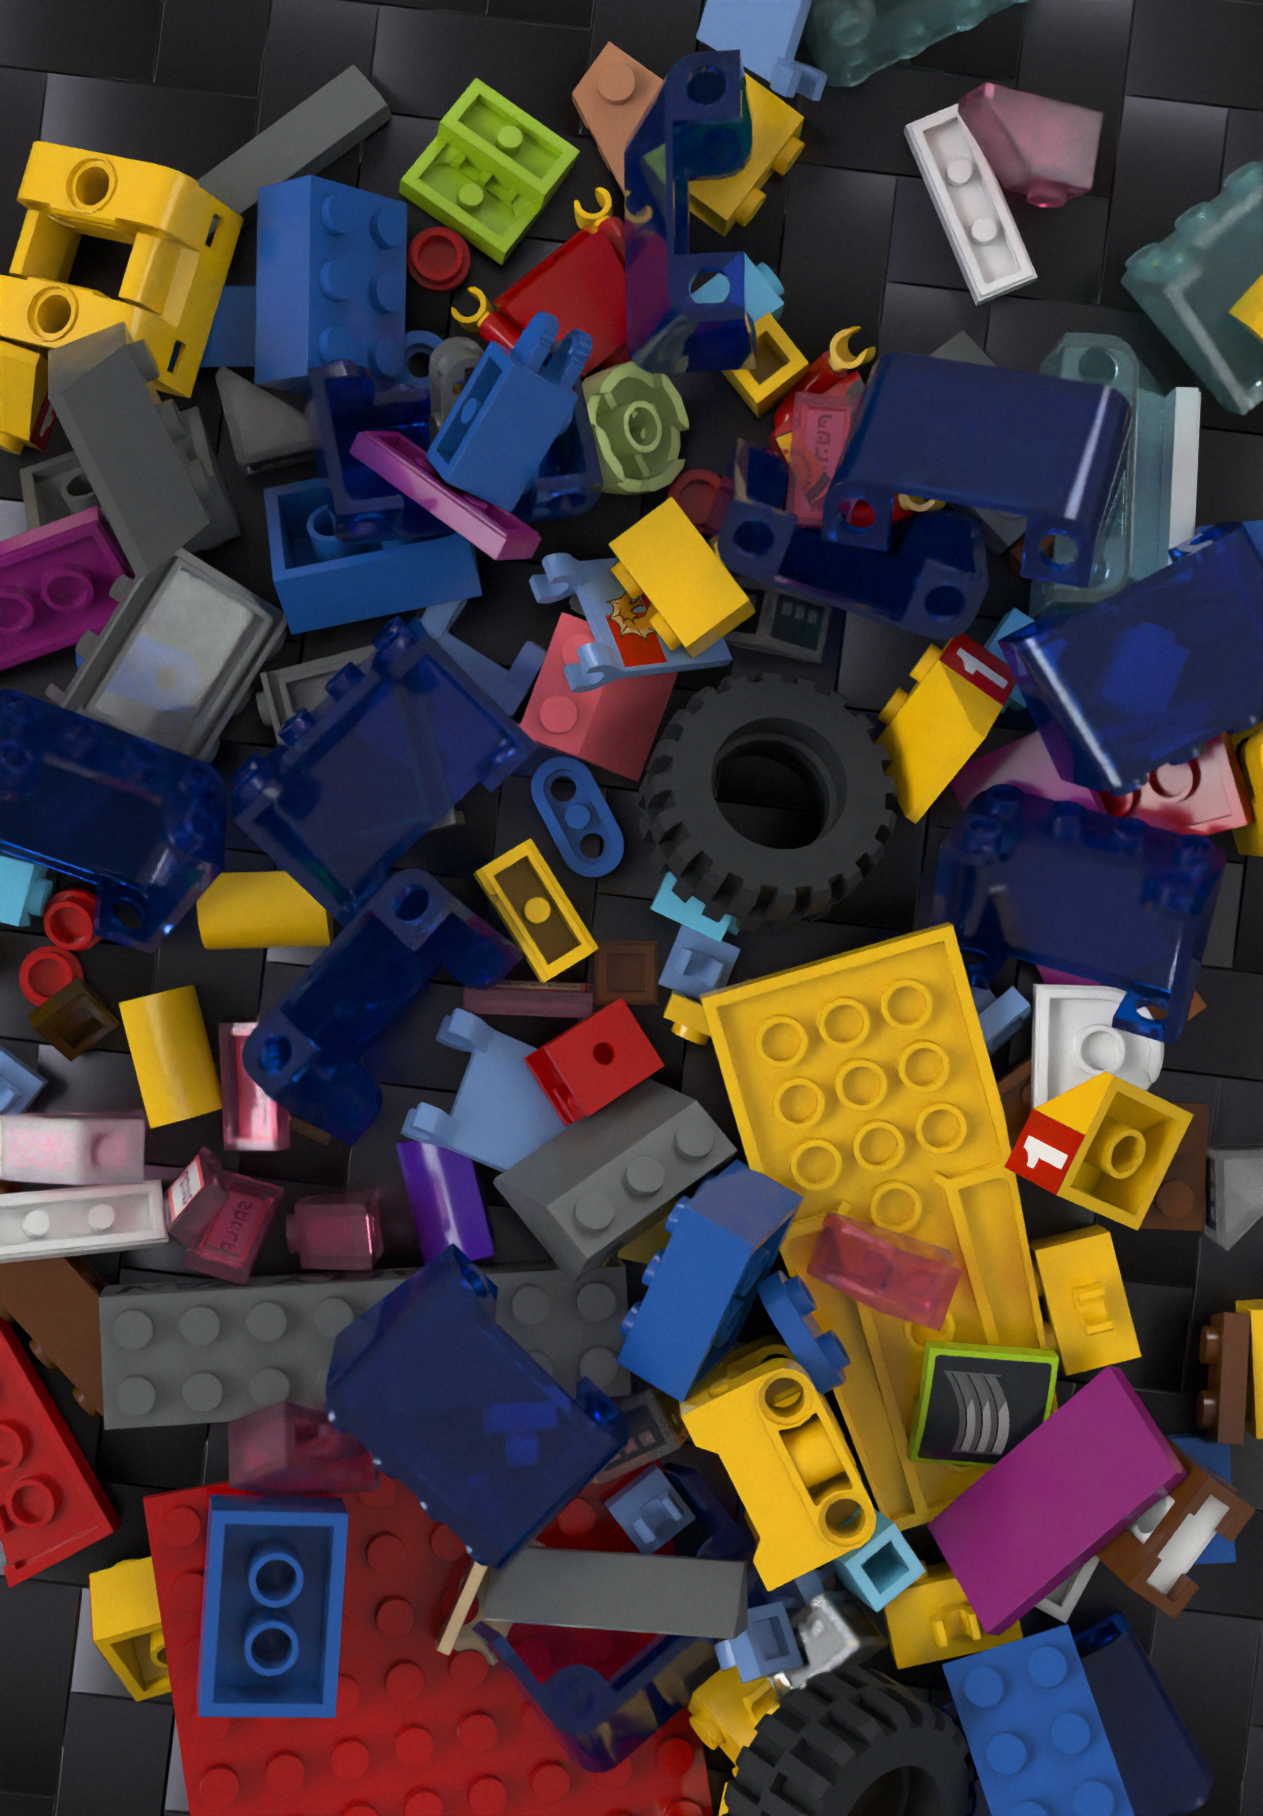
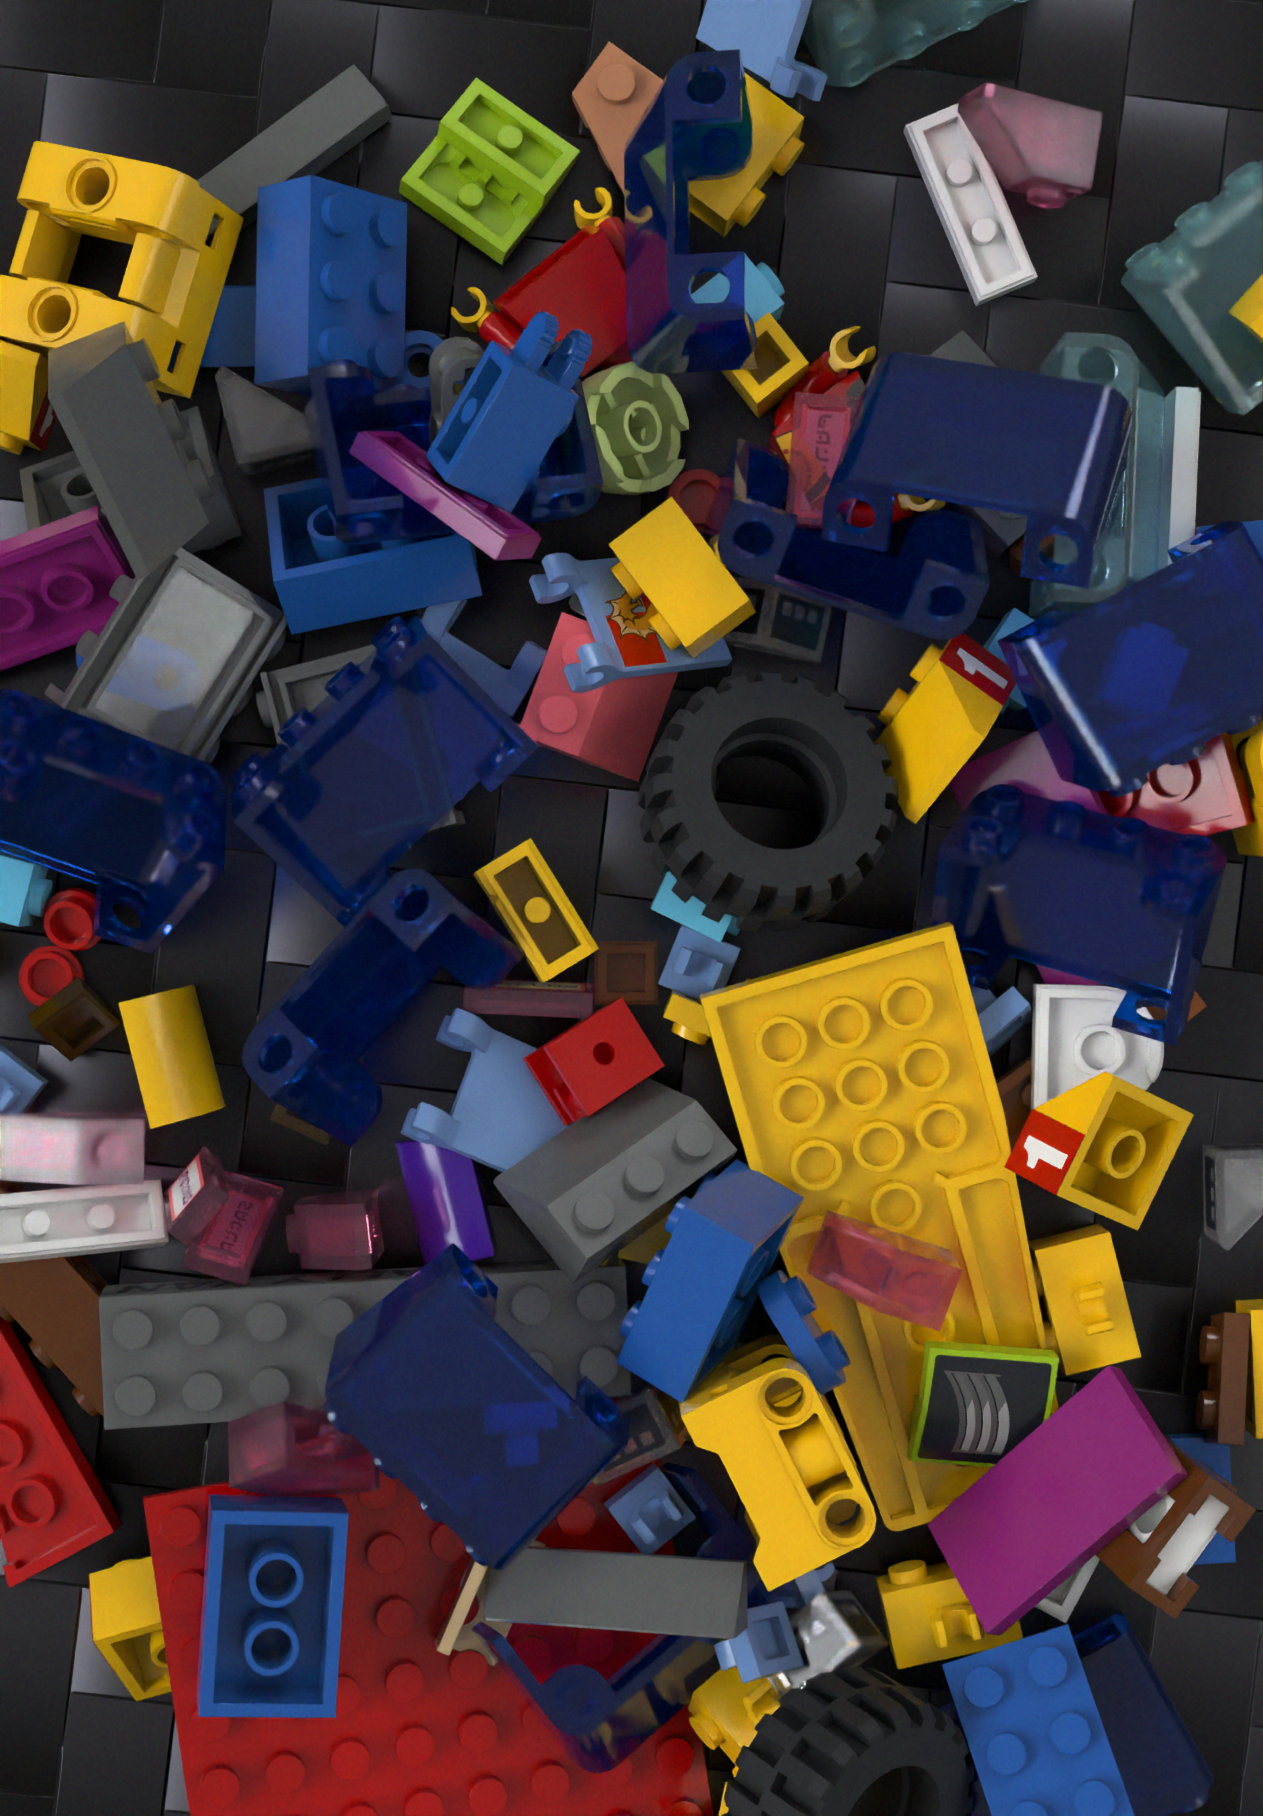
yellow brick [195,870,334,950] -> none
clear pink tile [218,1021,290,1151] -> none
red plate [407,227,471,293] -> none
blue plate [531,756,624,877] -> none
medium azure brick [828,1503,926,1612] -> none
reddish brown plate [1140,1101,1209,1231] -> none

